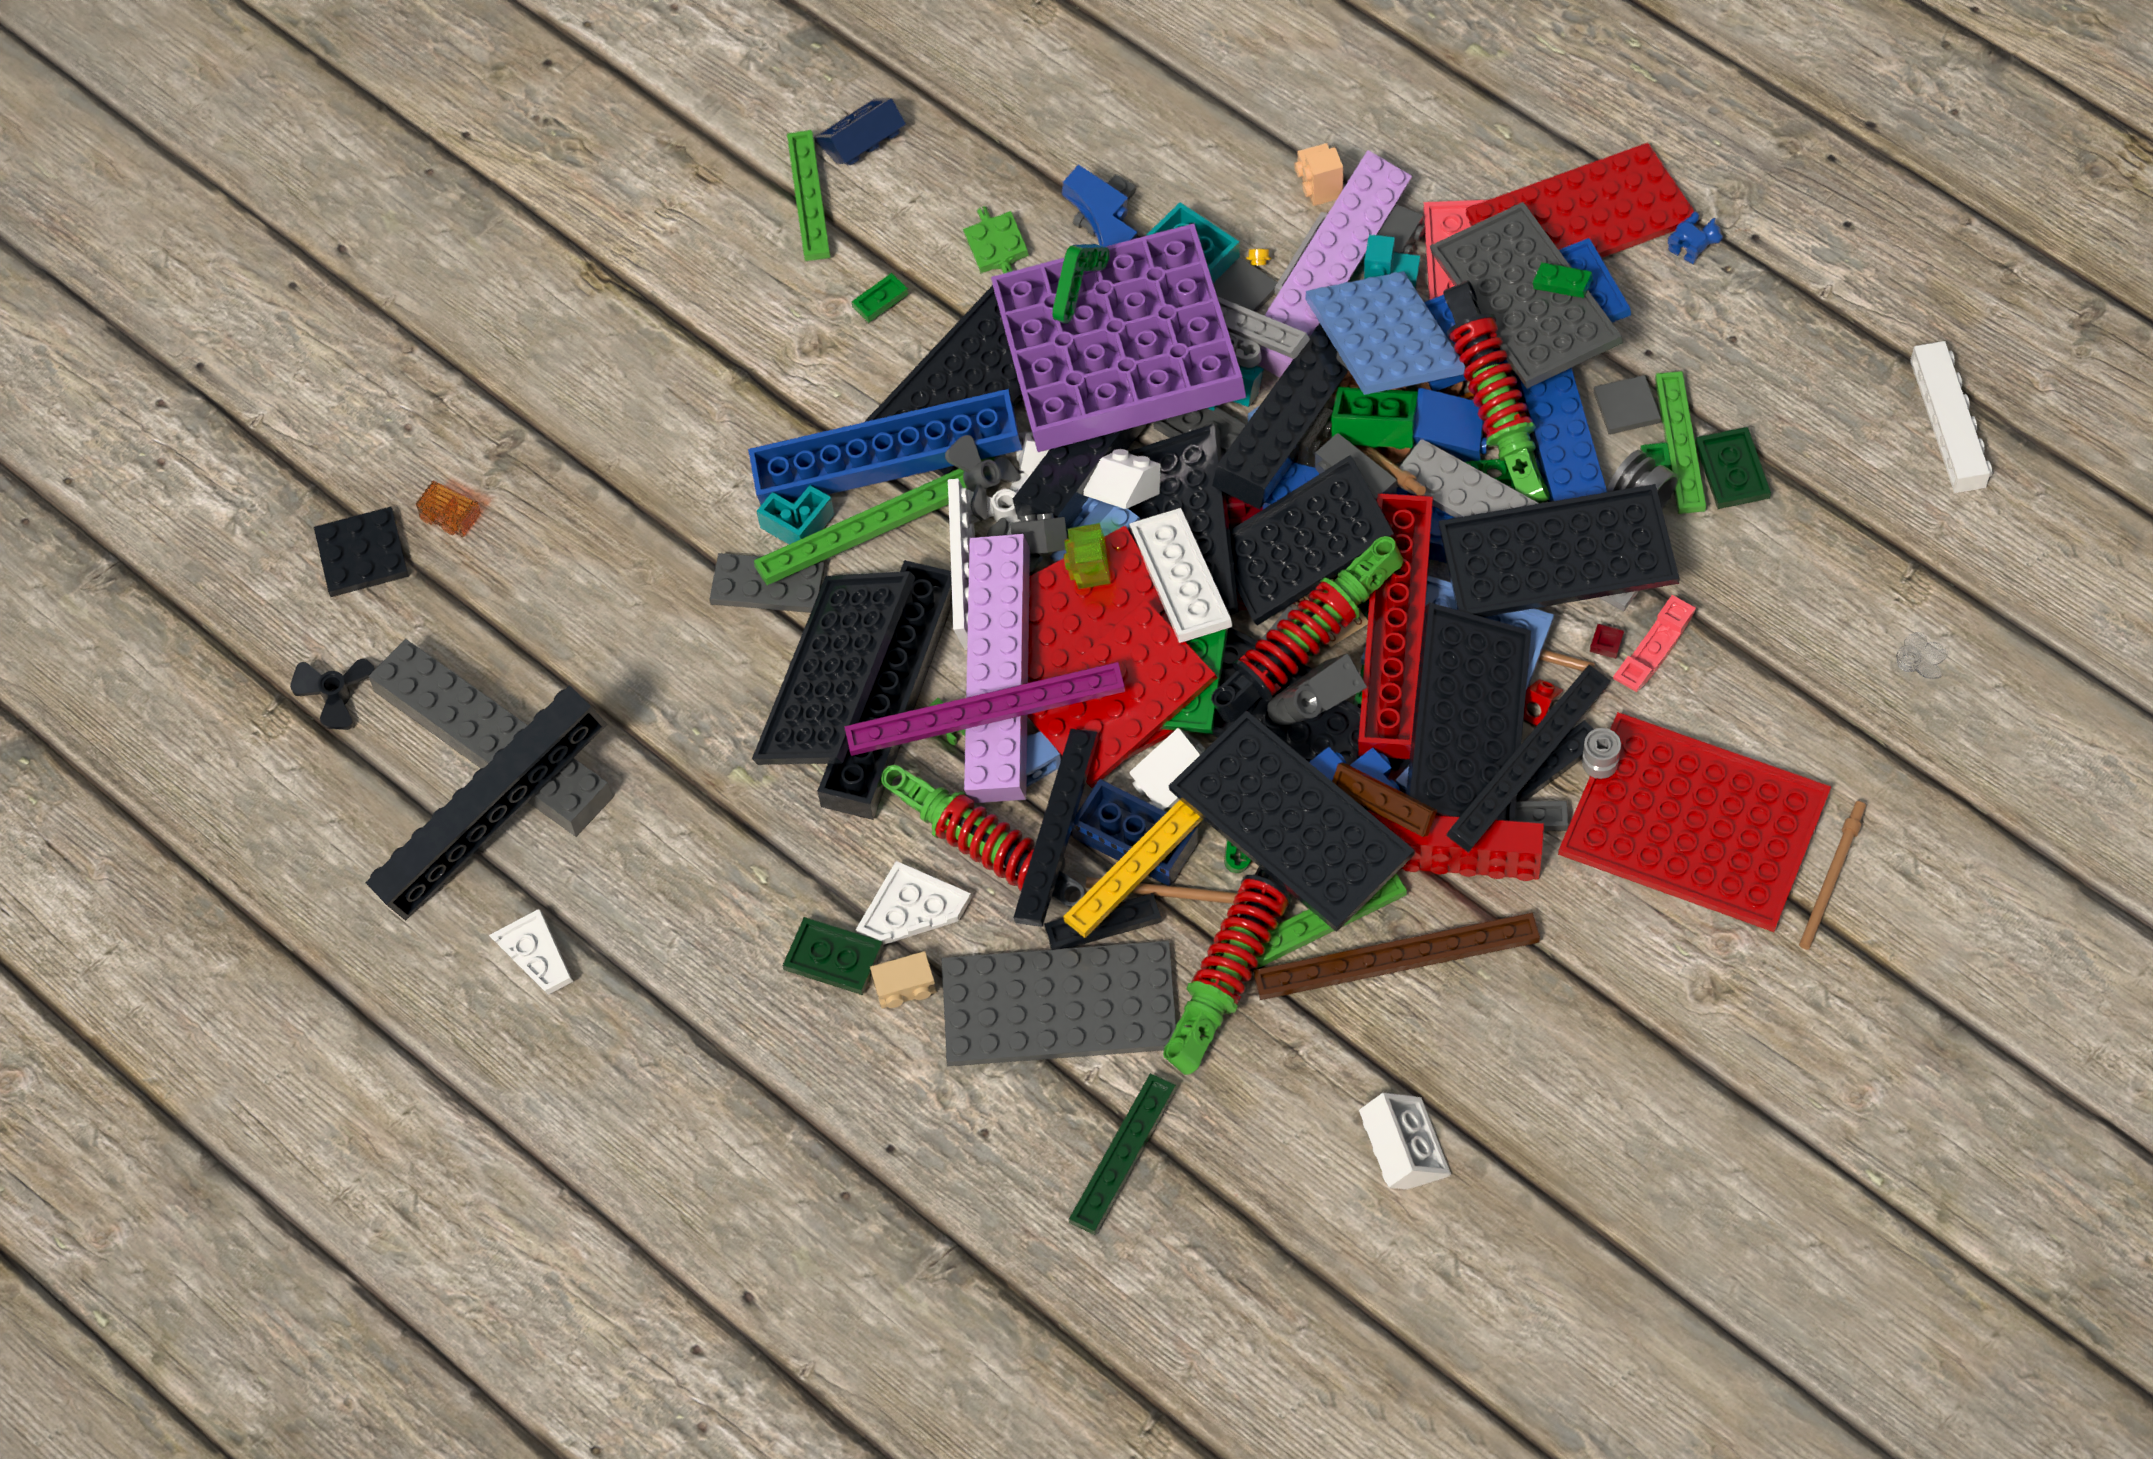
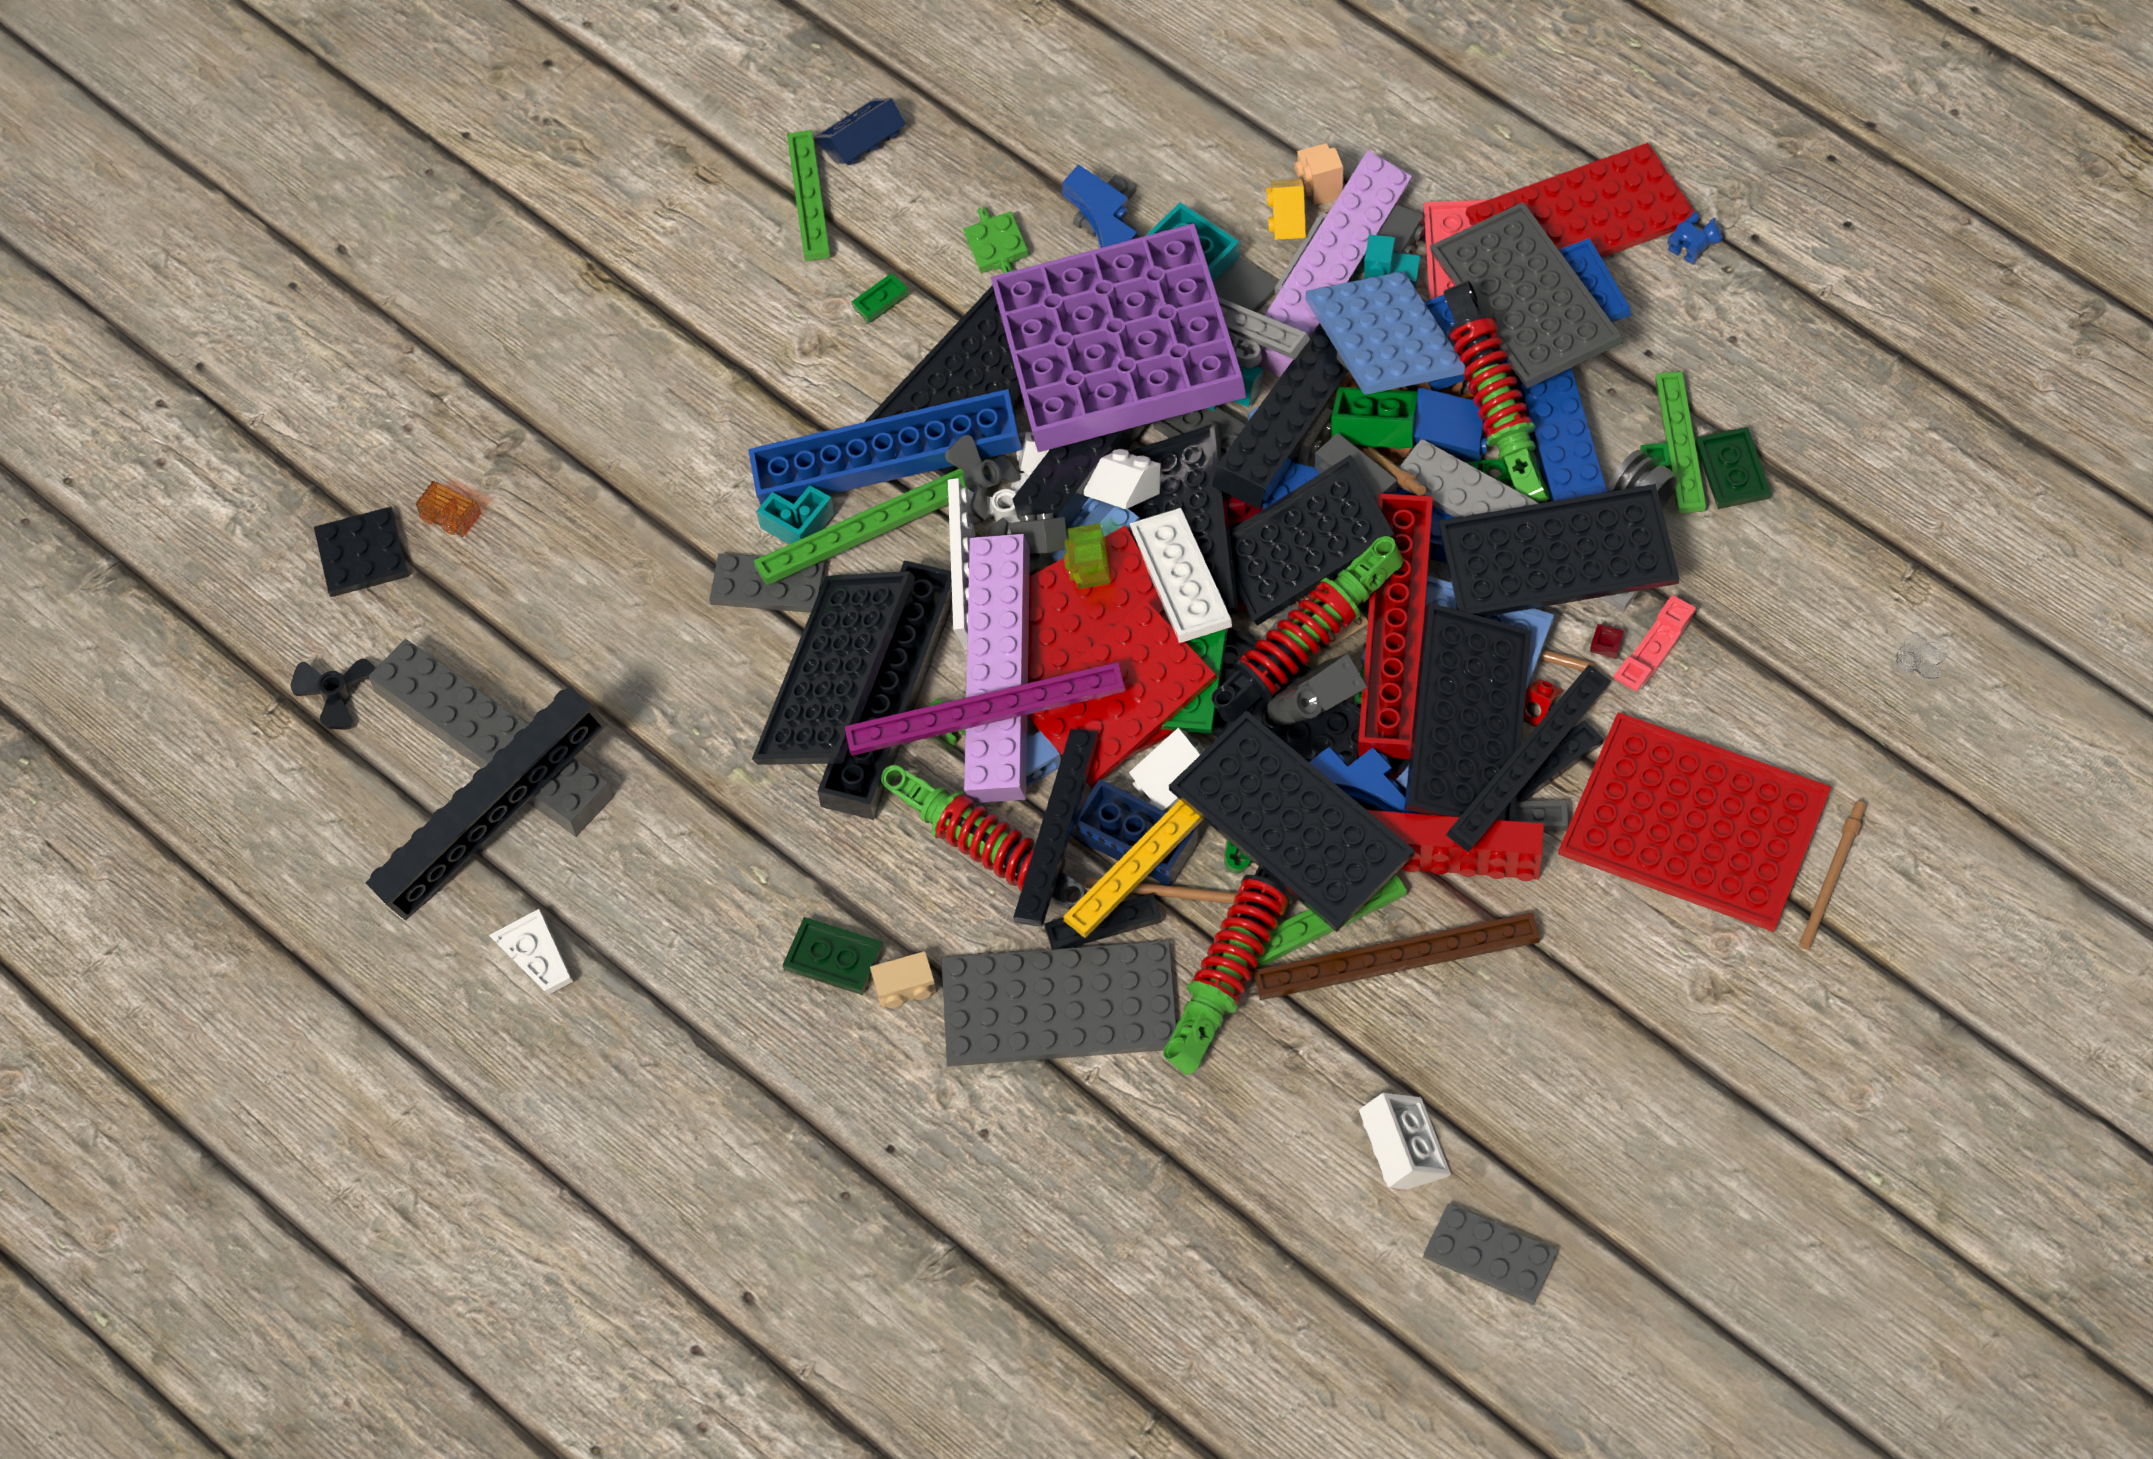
white plate [856,861,972,945] -> none
green beam [1052,244,1110,323] -> none
dark green plate [1069,1073,1176,1235] -> none
yellow plate [1246,249,1272,265] -> none
reddish brown tile [1332,762,1437,837] -> none
green plate [1533,262,1593,298] -> none
light grey wheel [1582,728,1621,779] -> none
dark grey tile [1593,375,1661,435] -> none
white brick [1910,341,1992,493] -> none
none -> yellow brick [1266,179,1306,240]
none -> dark grey plate [1423,1203,1558,1306]

